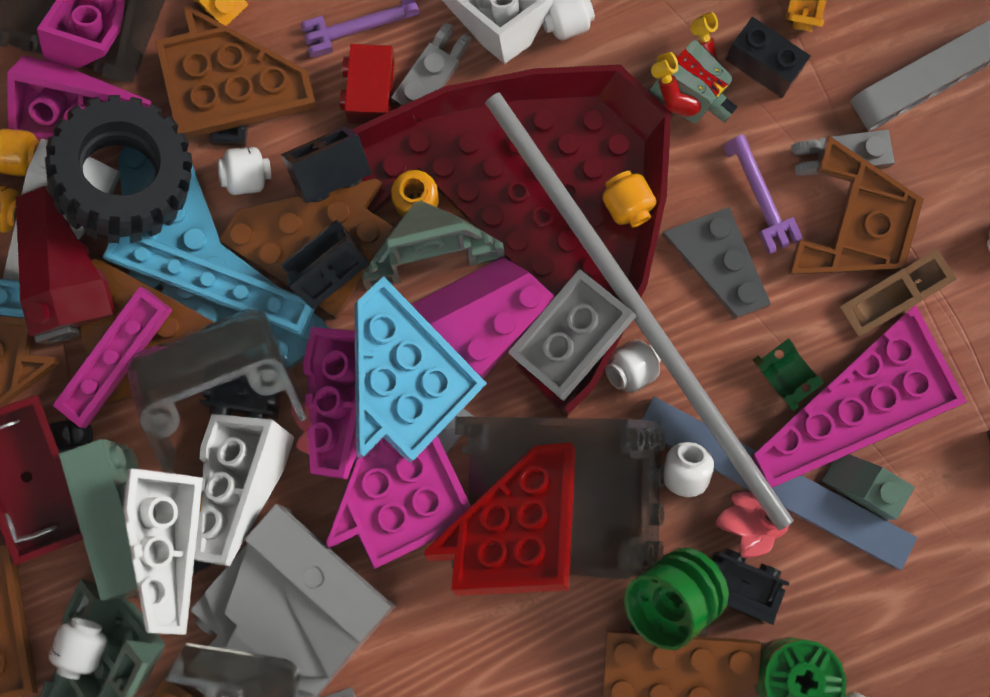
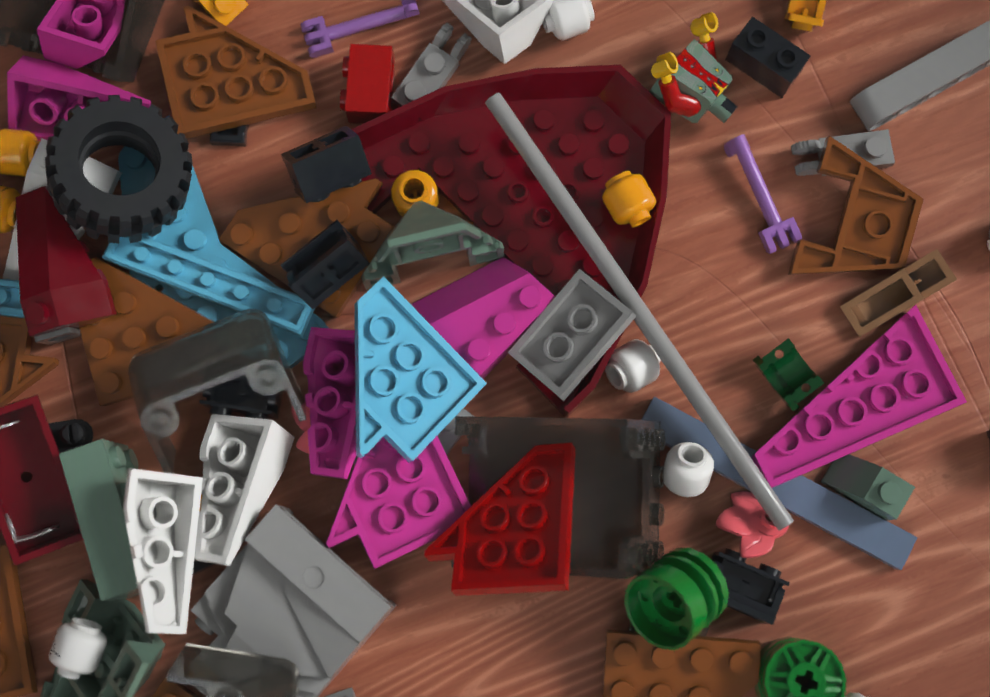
dark pink plate [53,287,173,428] -> none
white head [217,147,271,195] -> none
dark grey wing [662,207,771,319] -> none

